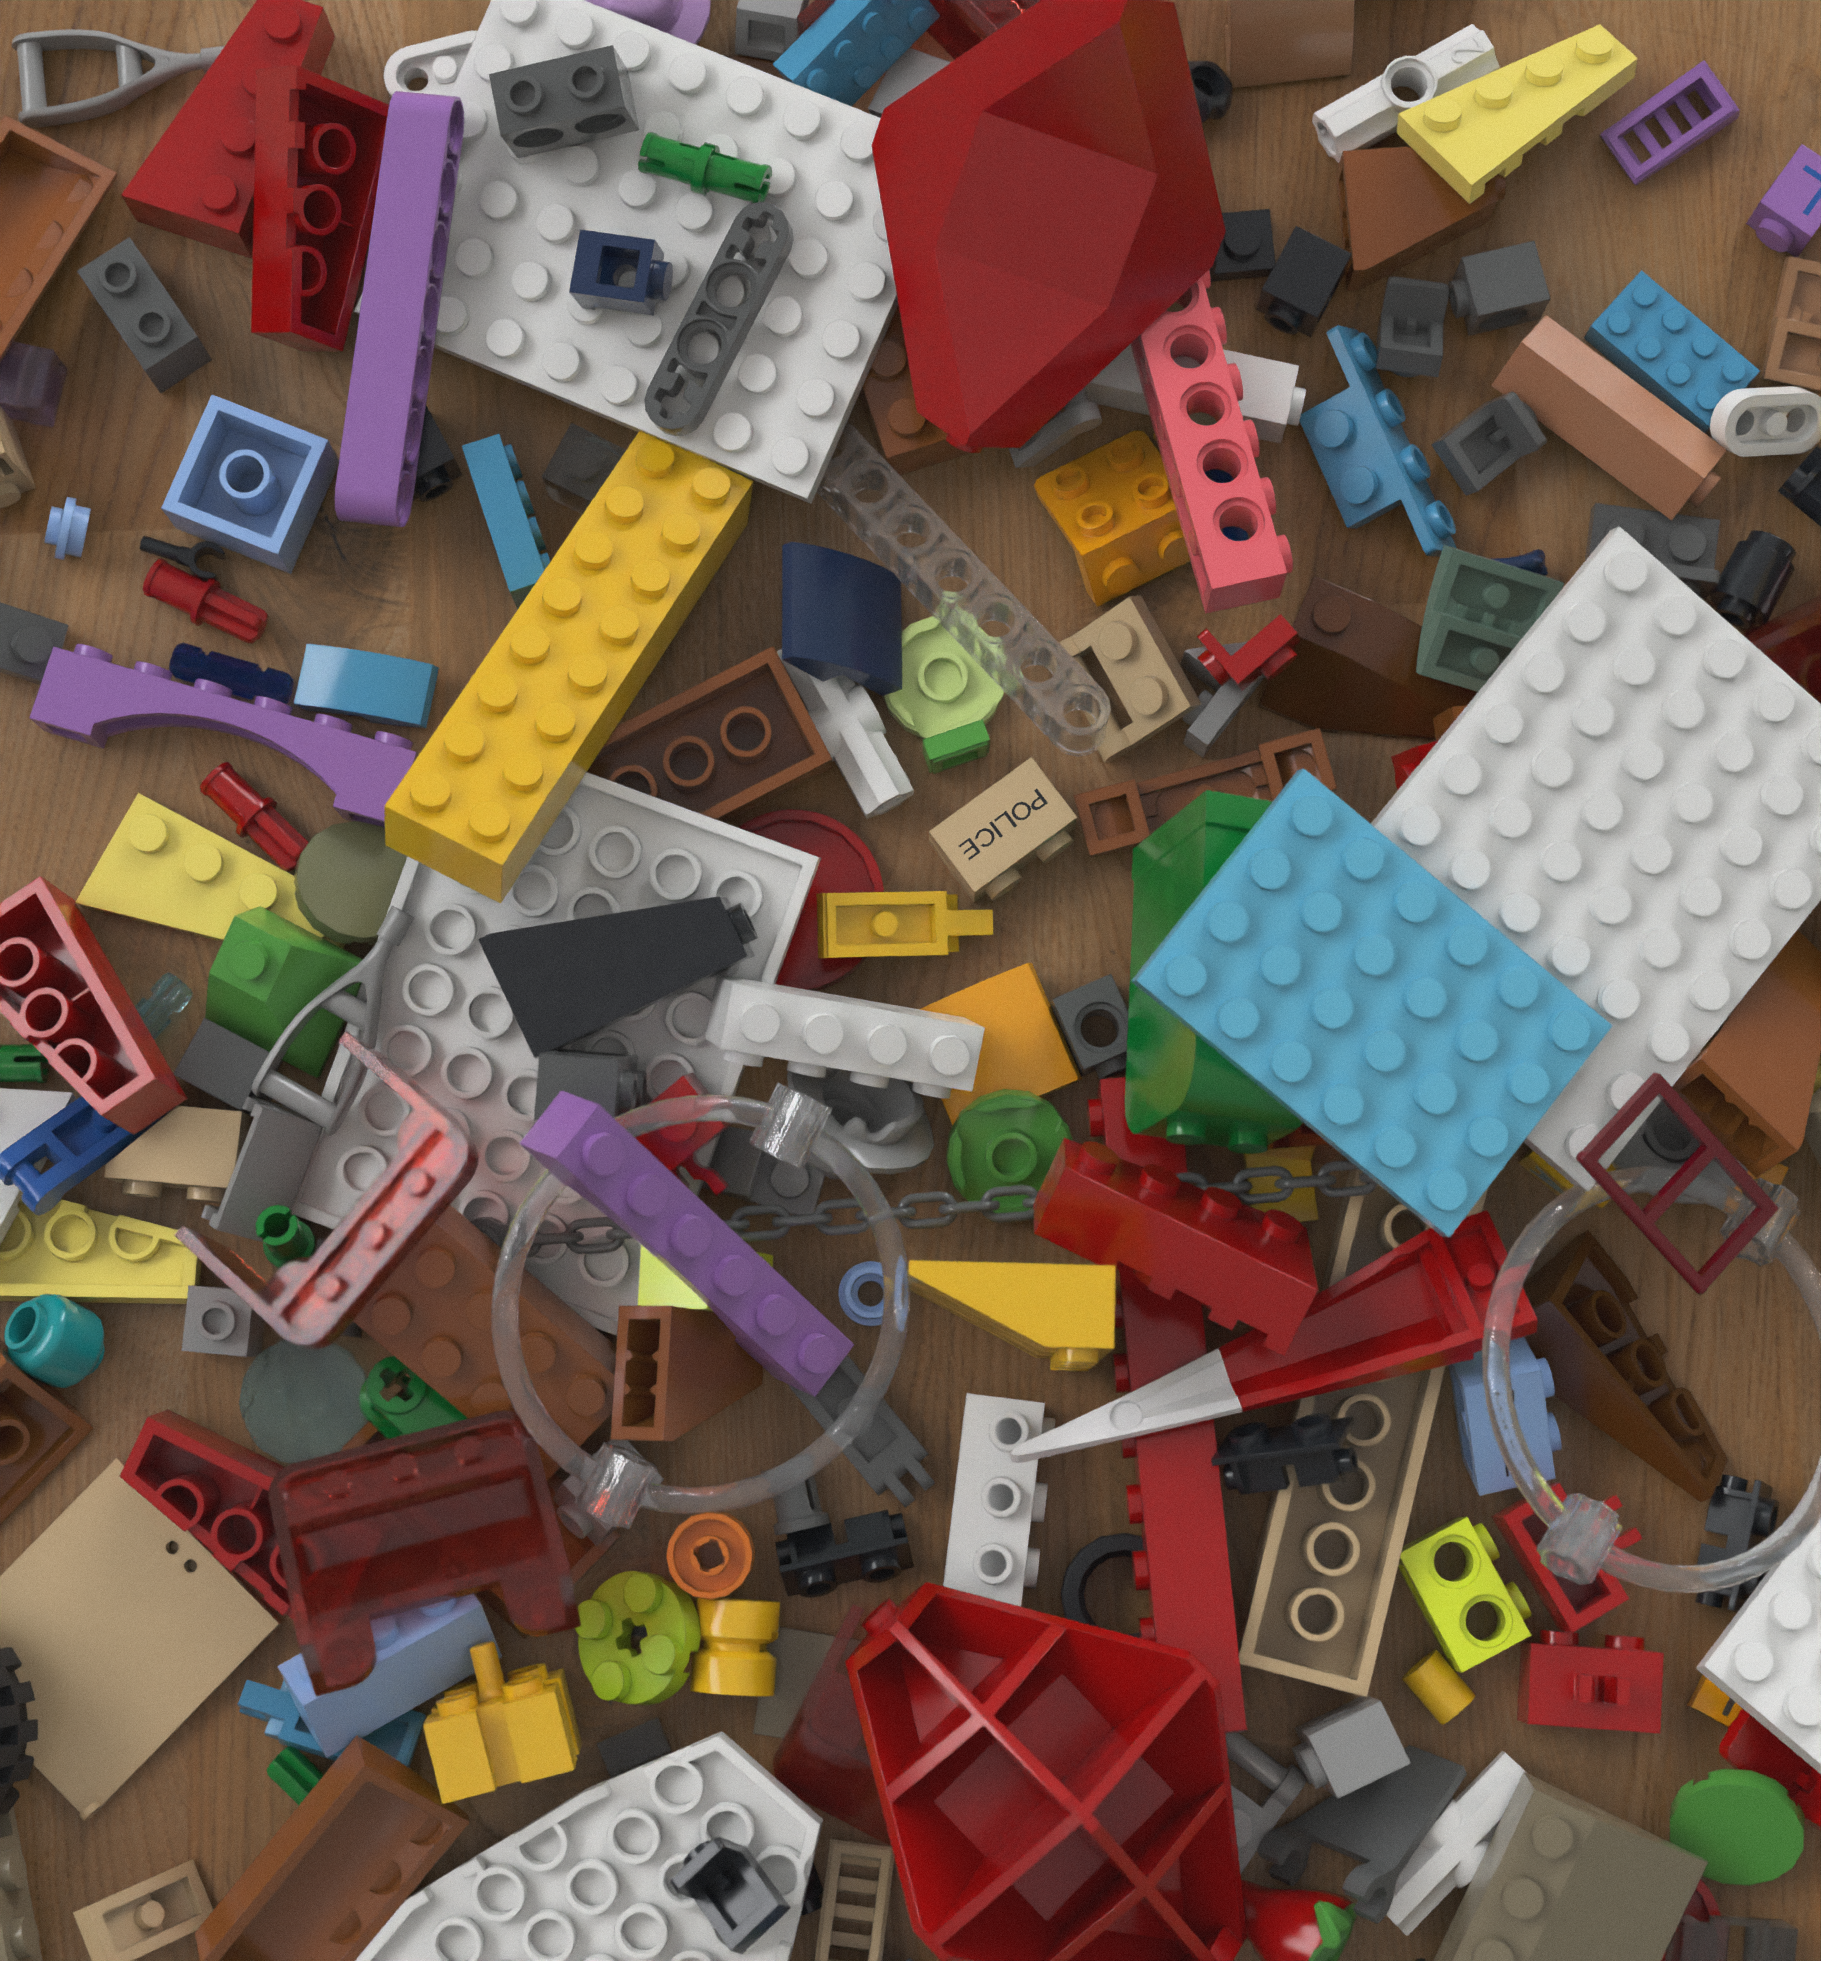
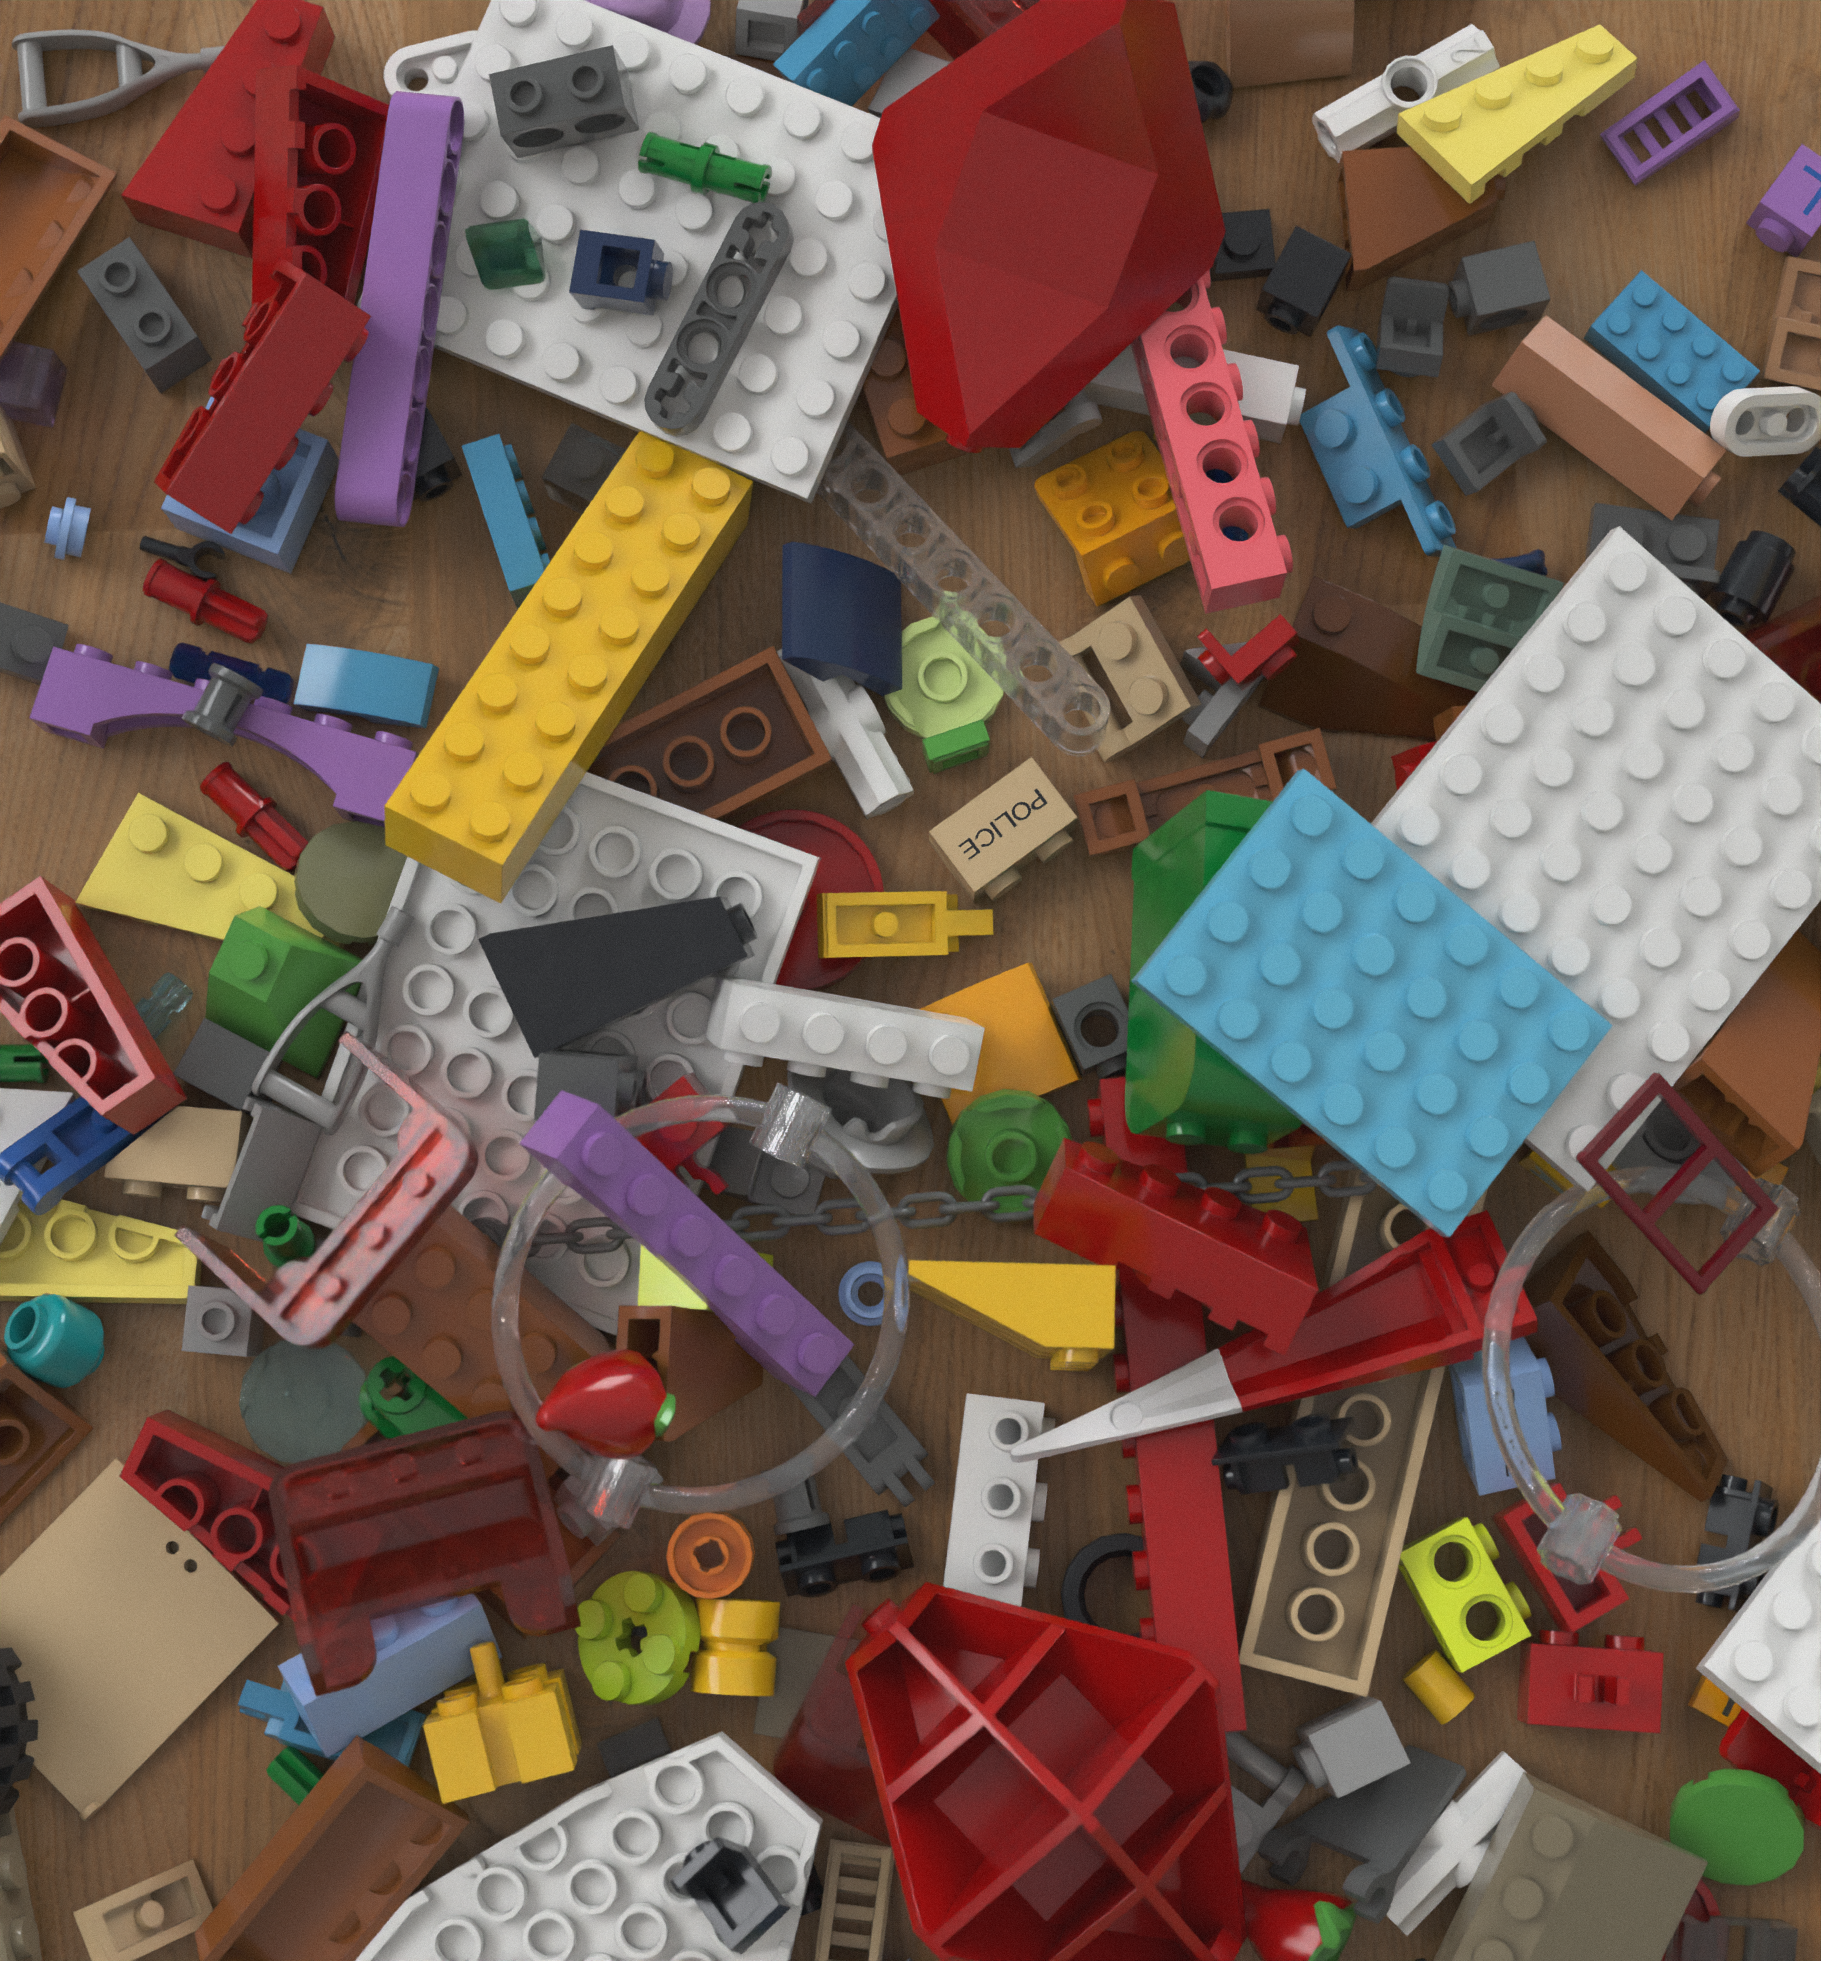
none -> red wedge [154,257,371,534]
none -> dark grey bush [182,663,263,747]
none -> clear green slope [465,218,545,290]
none -> red hat [535,1349,676,1460]

